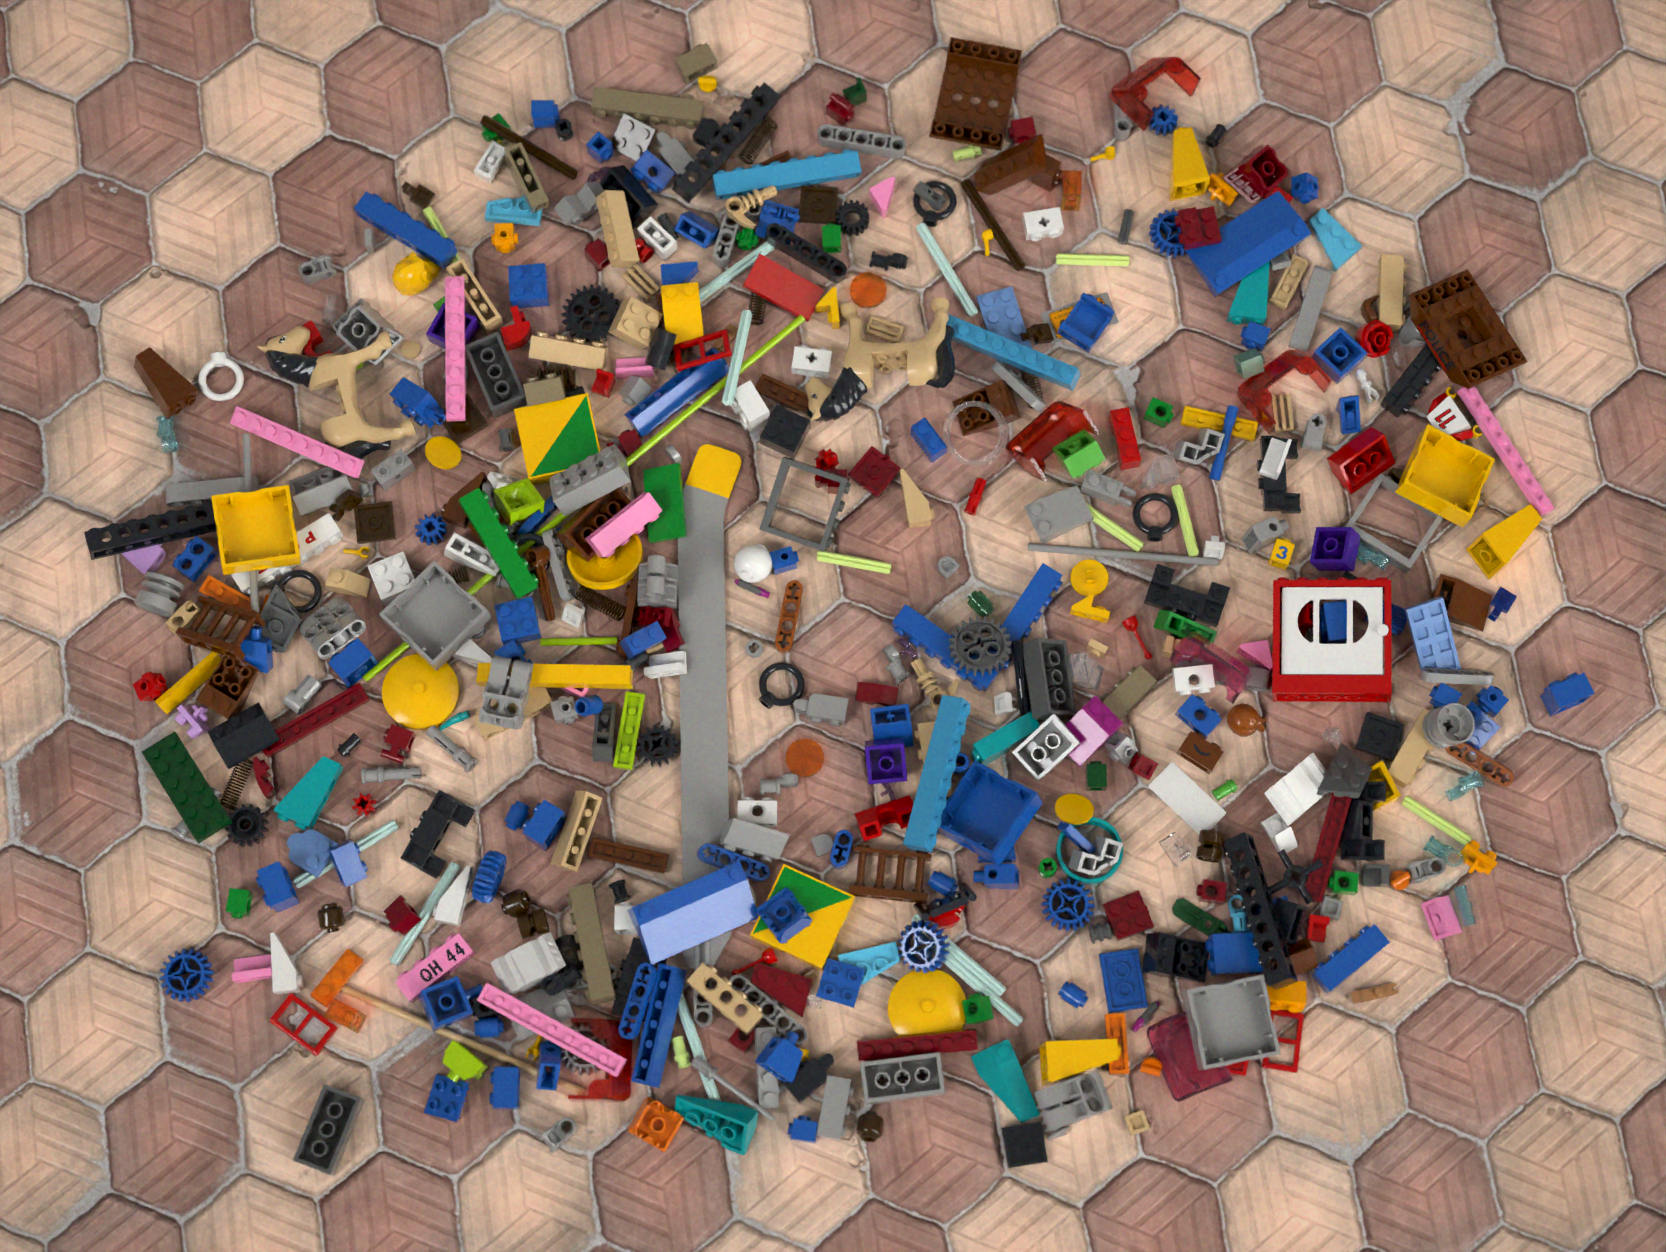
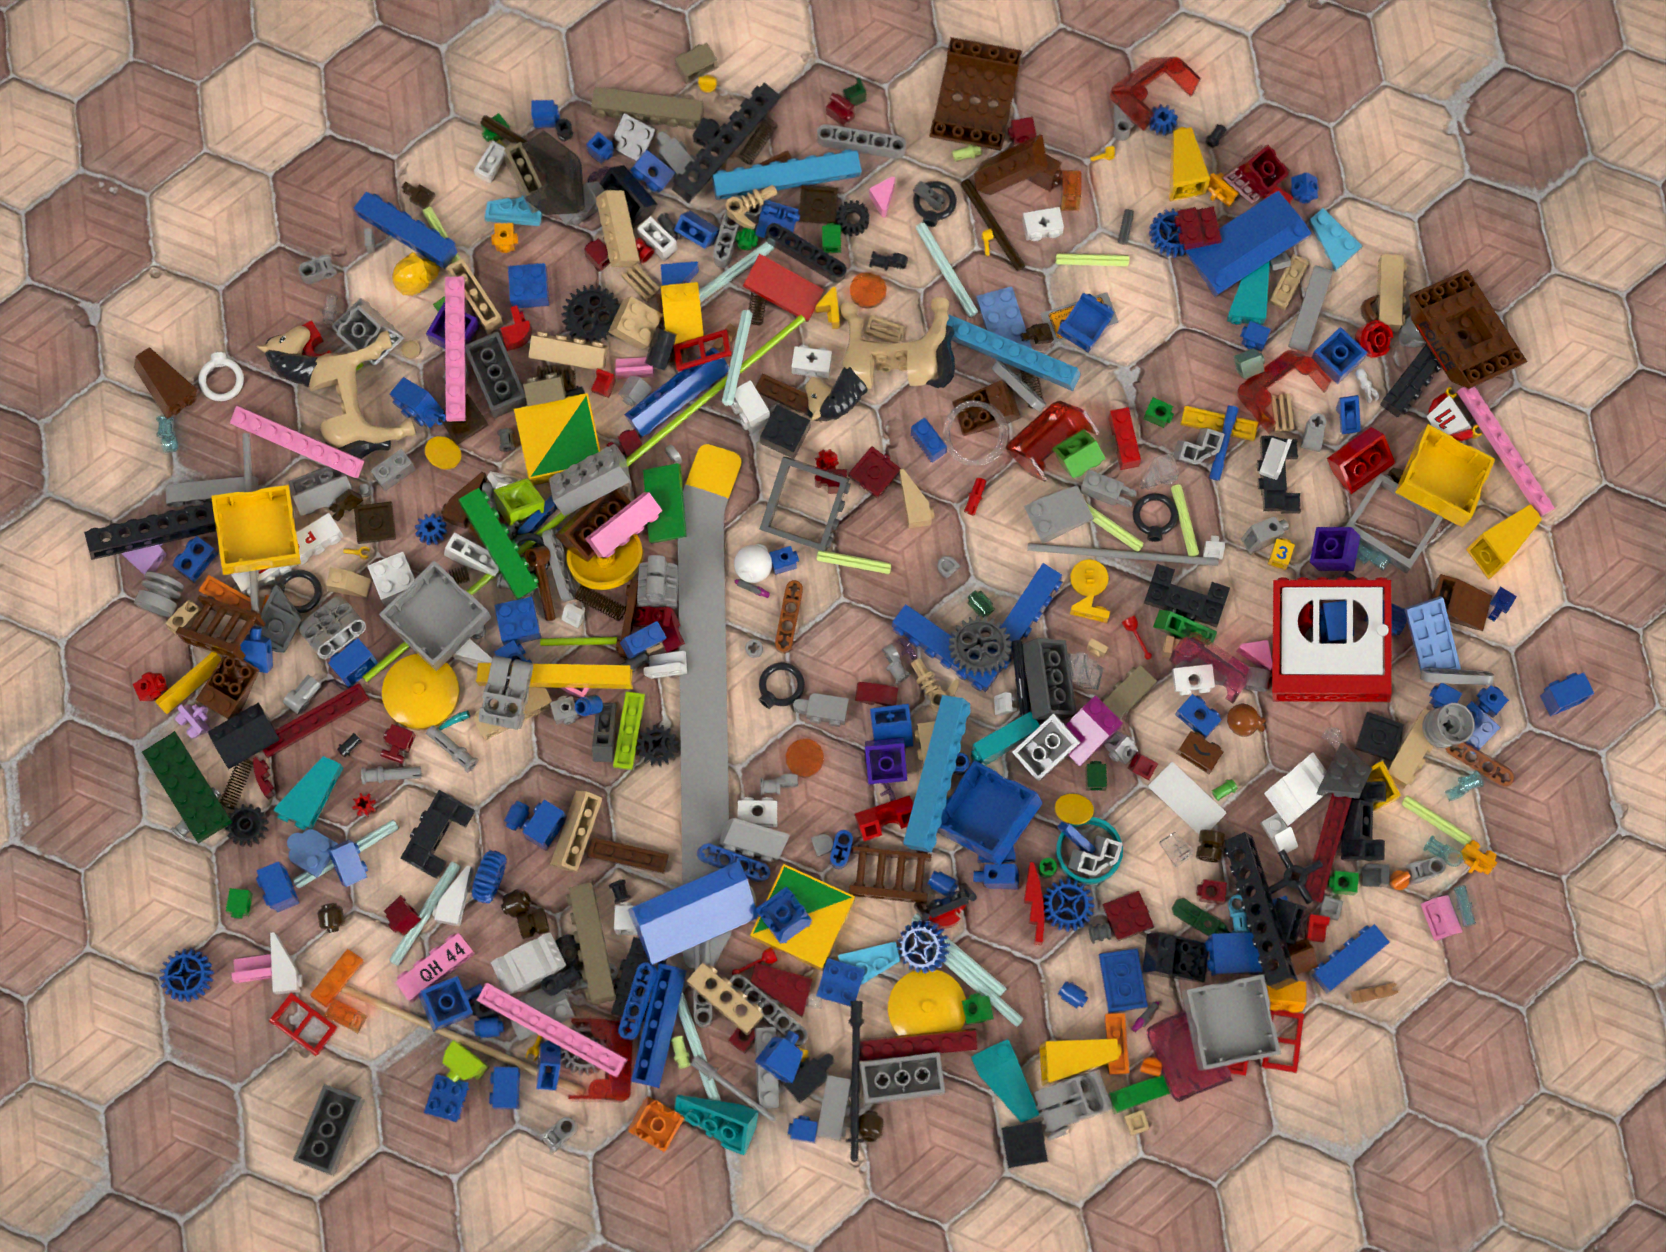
none -> clear smoke windscreen [522,130,585,215]
none -> black bar [846,1001,864,1163]
none -> red slope [1024,862,1044,946]
none -> green slope [1108,1075,1170,1114]

